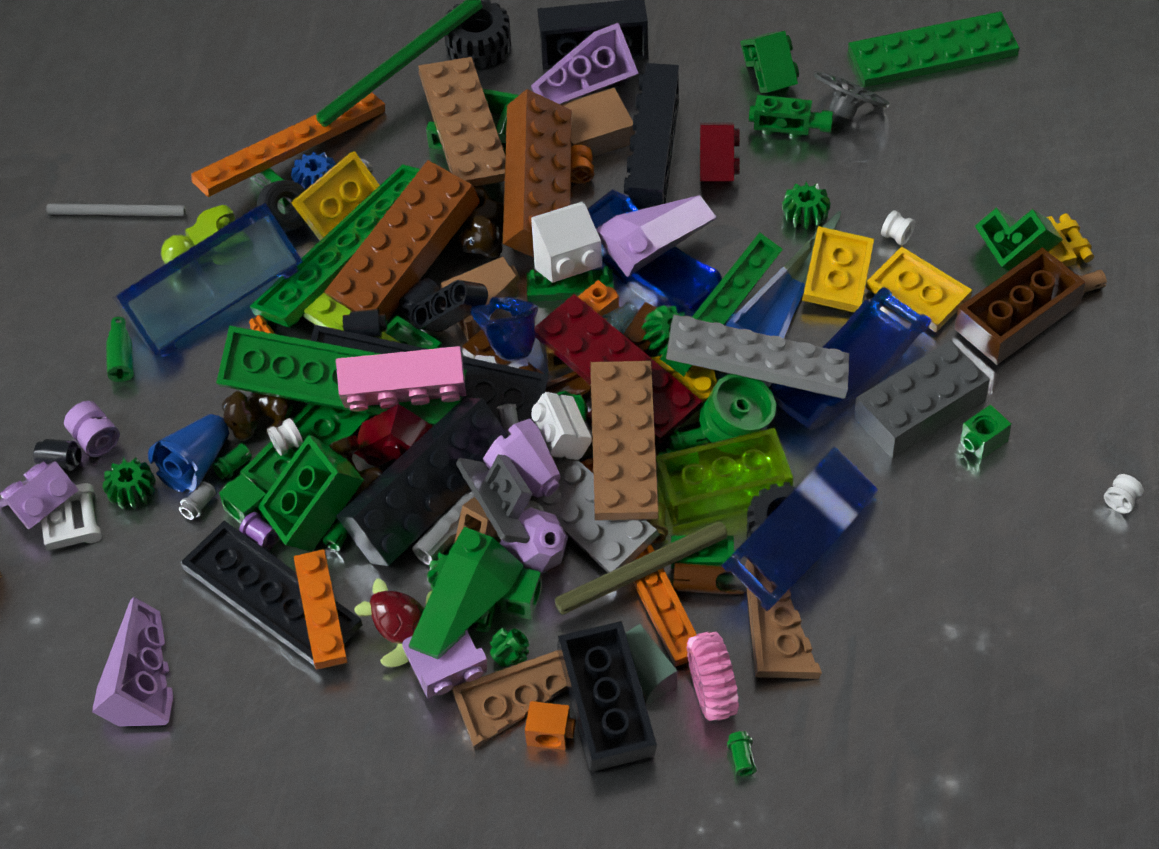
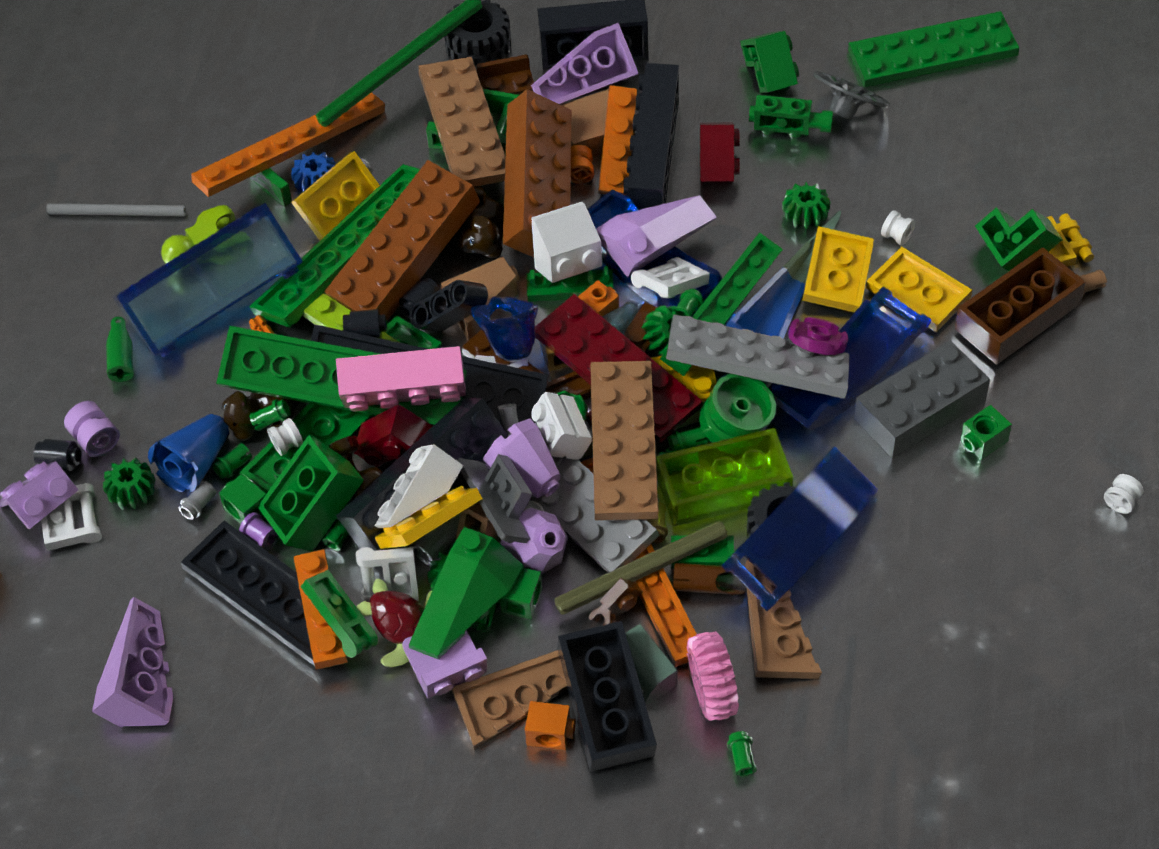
black tyre [257,180,305,232] -> none
green gear [490,628,530,667] -> none
none -> green pin [250,399,291,431]
none -> green plate [300,570,378,658]
none -> white plate [356,547,419,602]
none -> white slope [375,444,463,528]
none -> yellow plate [375,486,483,549]
none -> reddish brown bracket [476,54,534,95]
none -> reddish brown plate [589,578,643,625]
none -> orange plate [598,85,637,197]
none -> white plate [631,257,710,298]
none -> green pin [672,289,703,317]
none -> magenta tile [788,317,849,355]

